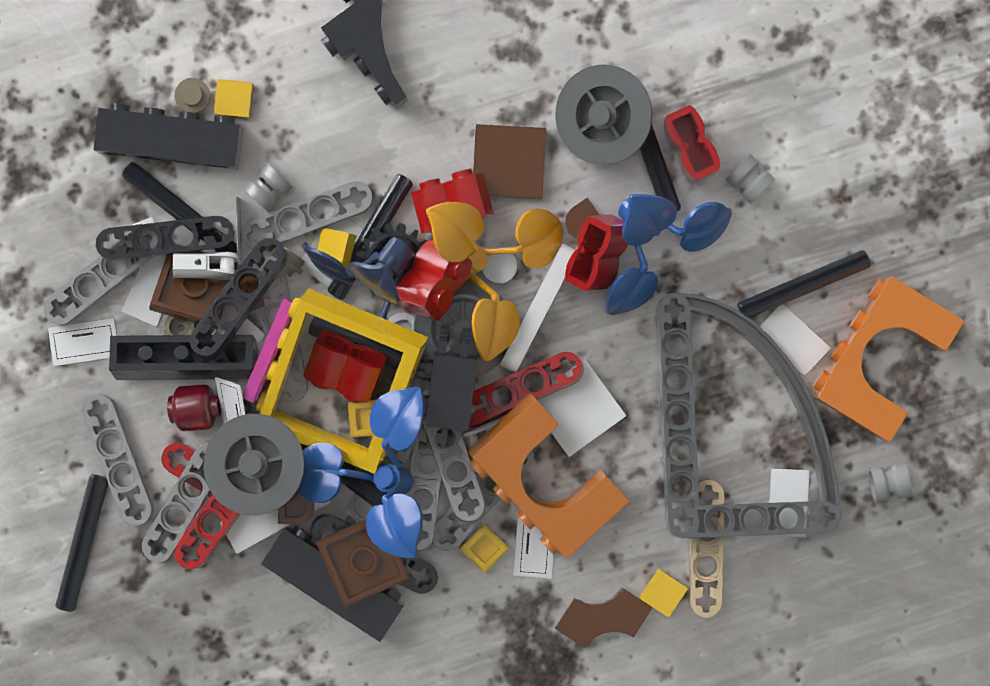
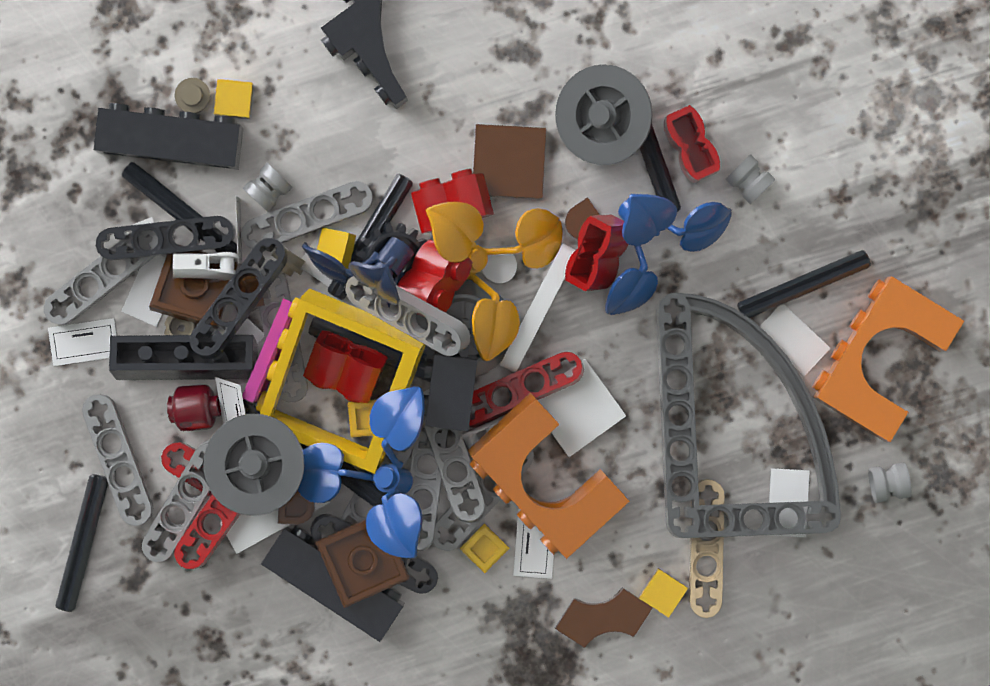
none -> light grey beam [345,276,470,356]

